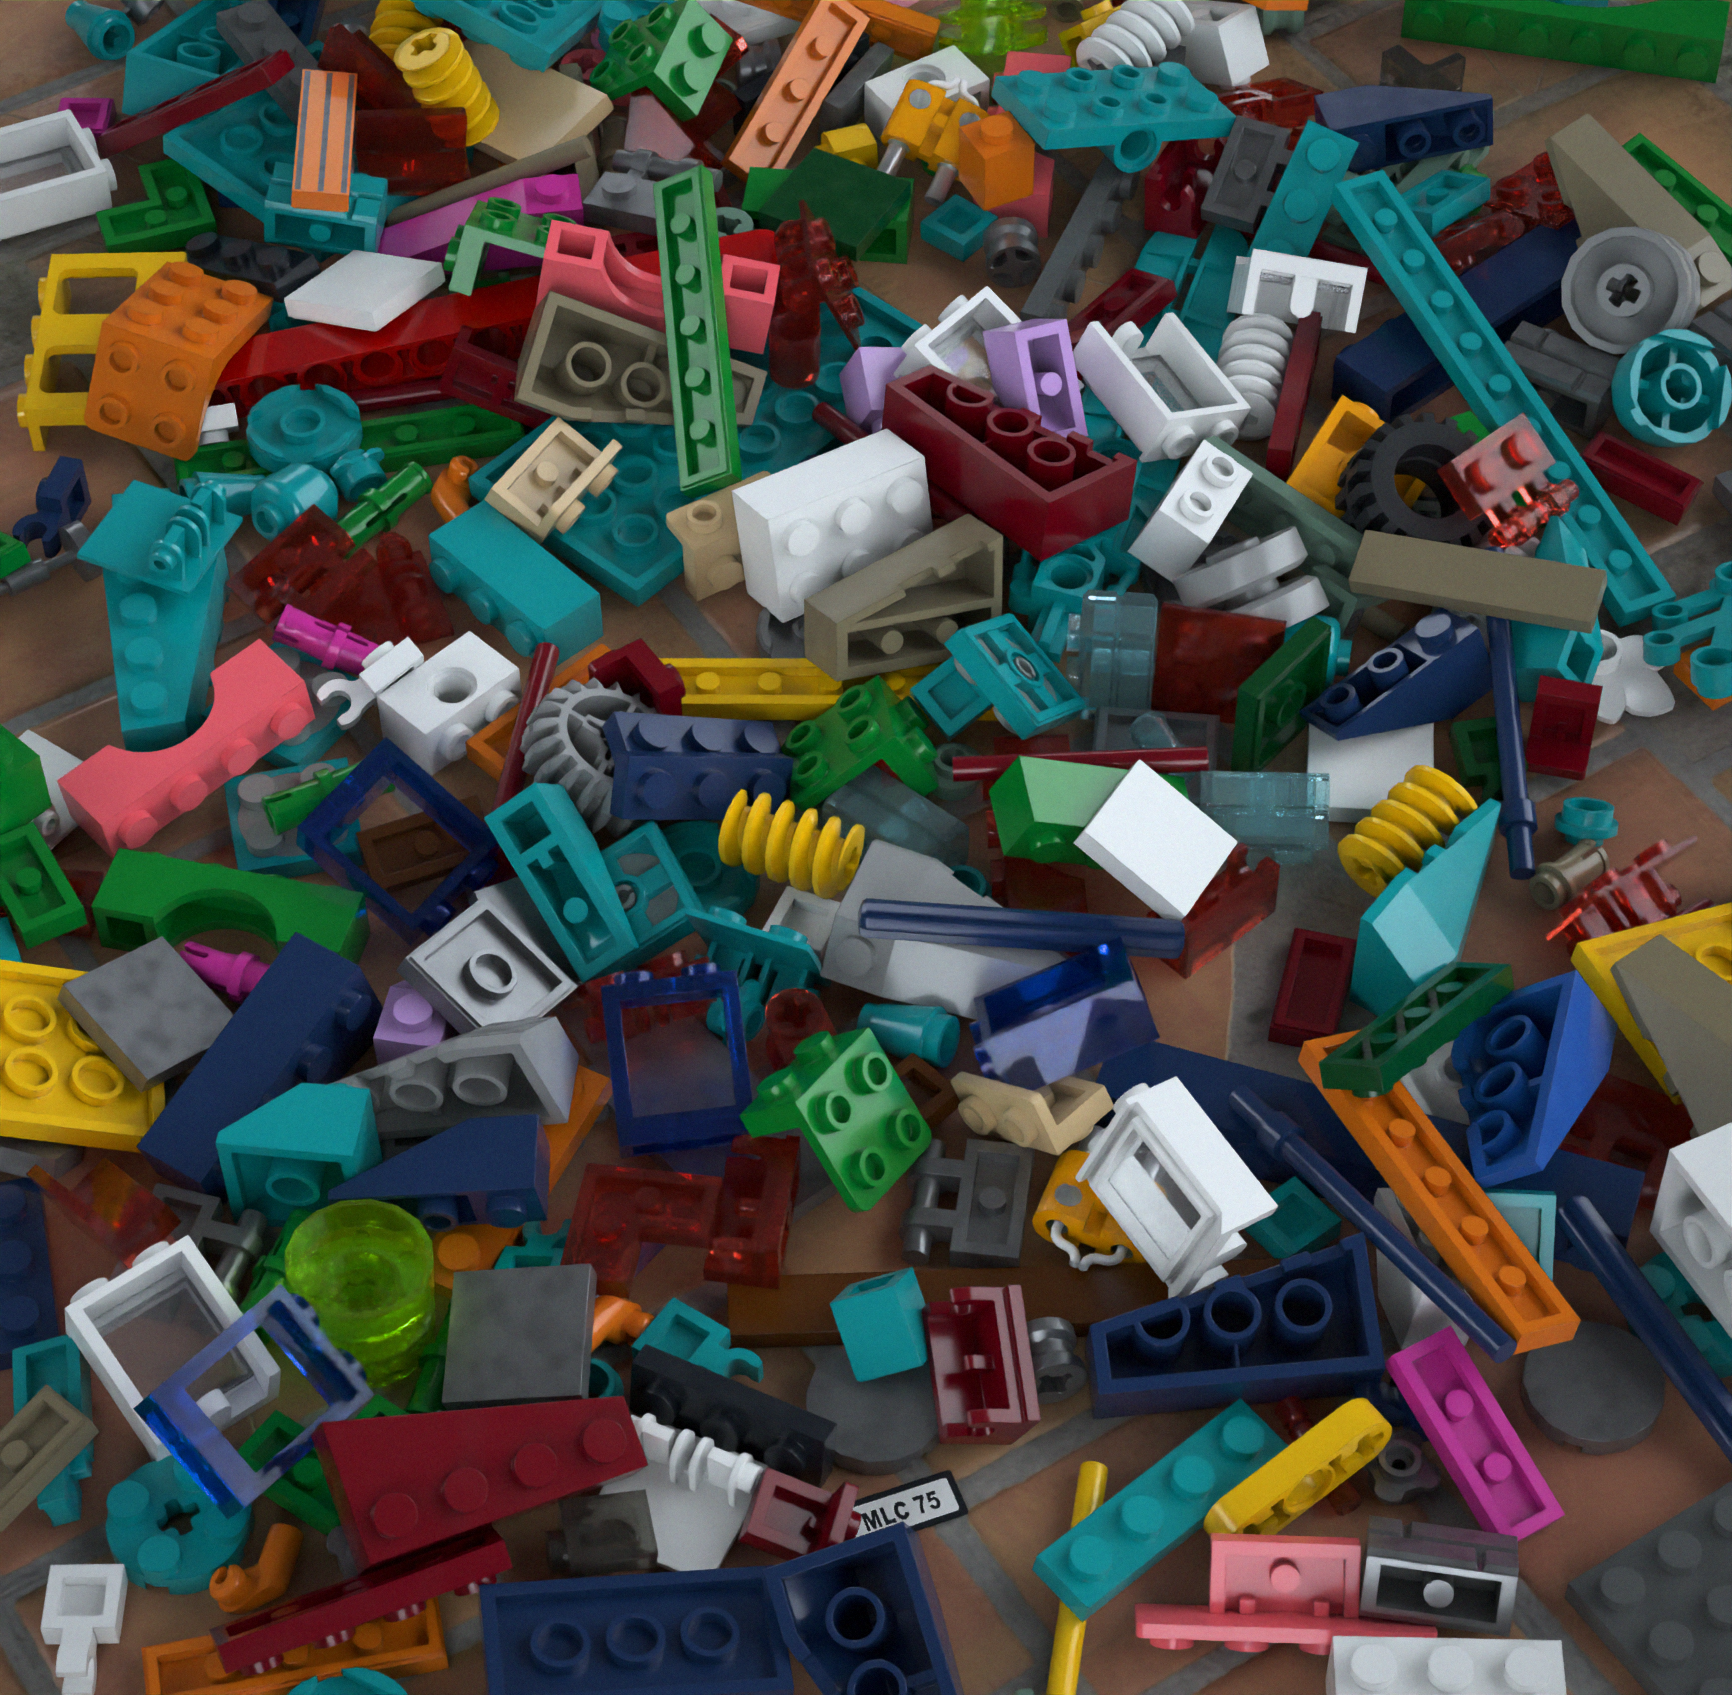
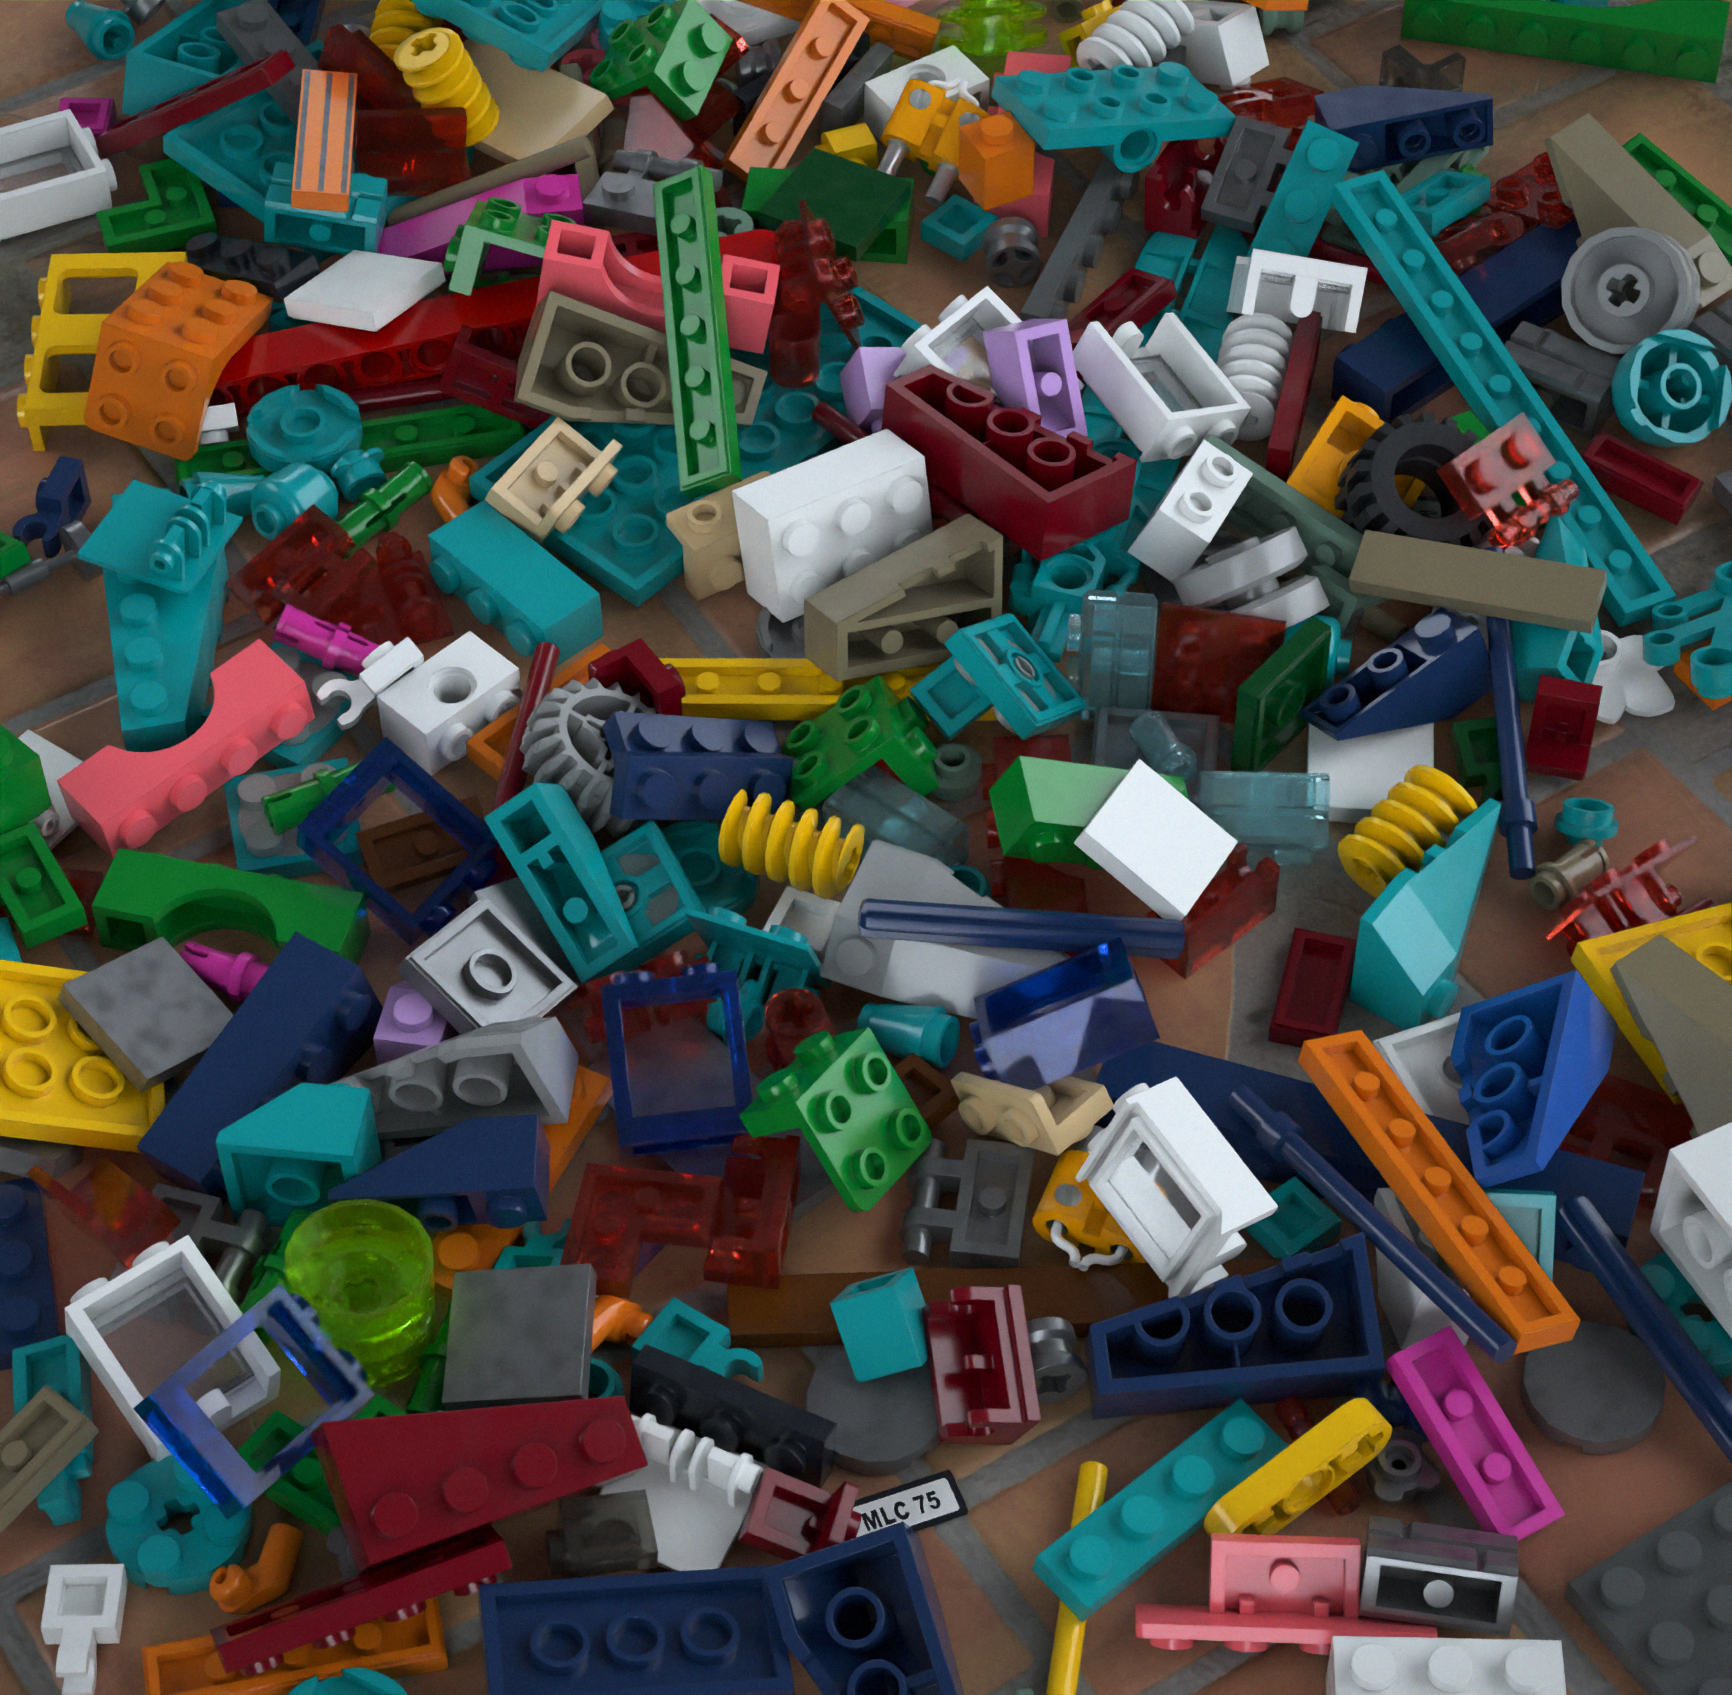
dark red bar [952,746,1209,782] -> none
dark green plate [1319,961,1515,1098] -> none

